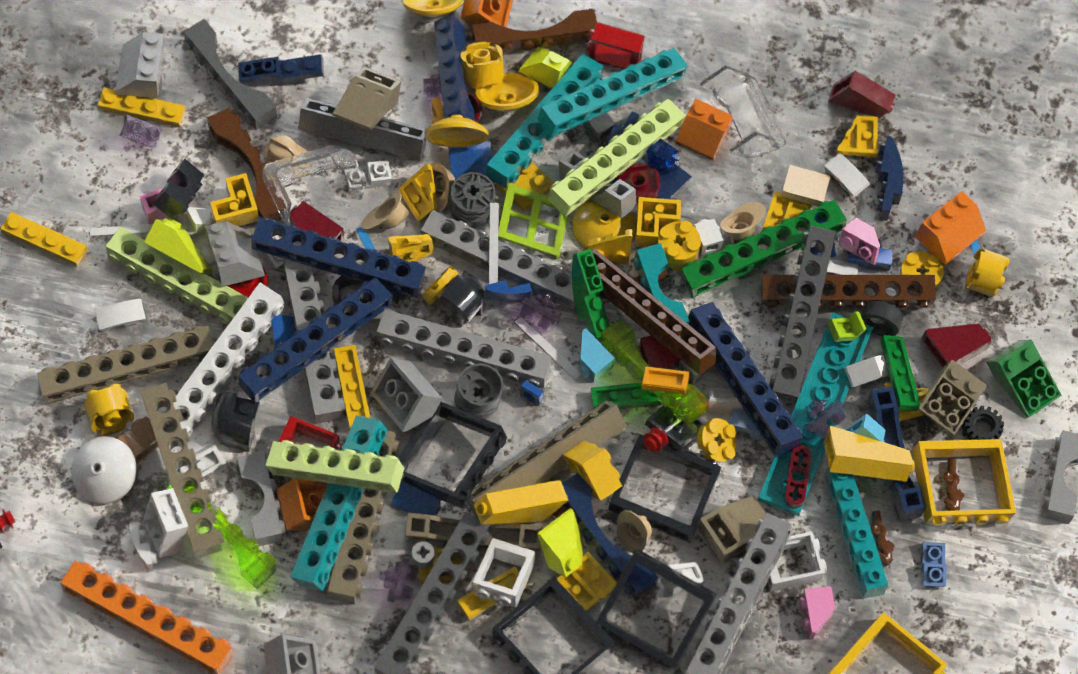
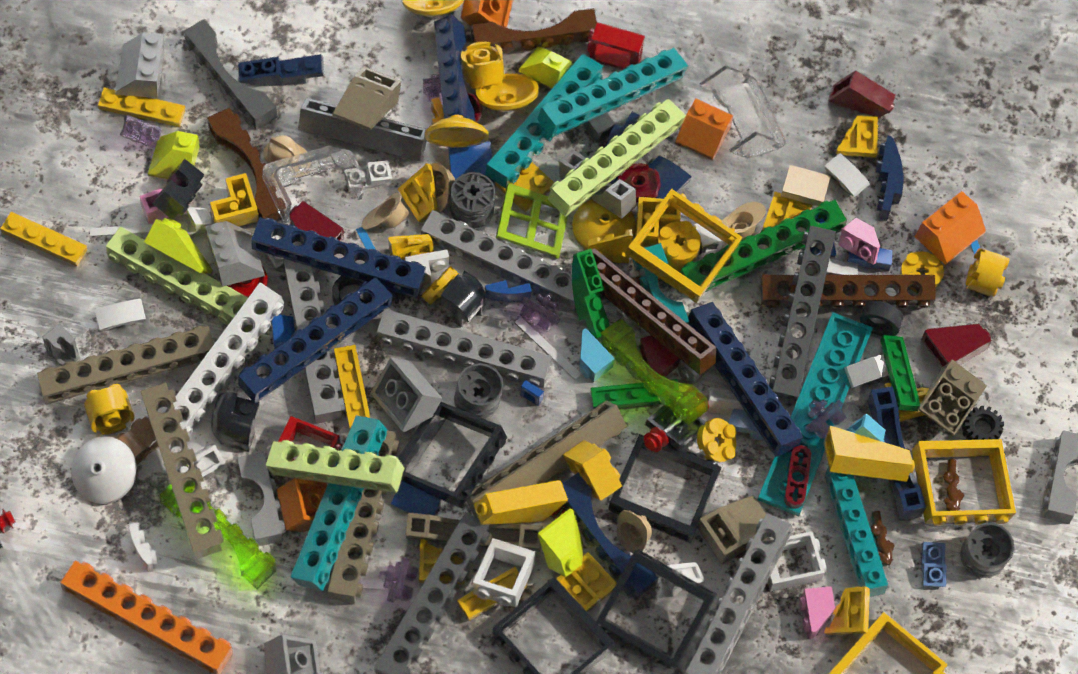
white window [143,488,188,558] -> none
light grey wheel [412,542,434,569] -> none
white sticker [489,203,499,284] -> none
light orange tile [642,367,689,394] -> none
clear blue brick [646,138,681,174] -> none
lime bracket [827,311,866,342] -> none
green slope [986,339,1062,418] -> none
none -> light grey hinge [42,323,80,366]
none -> neon yellow slope [148,131,200,179]
none -> white slope [405,250,449,285]
none -> yellow window [625,189,743,303]
none -> yellow wing [824,586,870,636]
none -> dark grey wheel [960,523,1015,578]

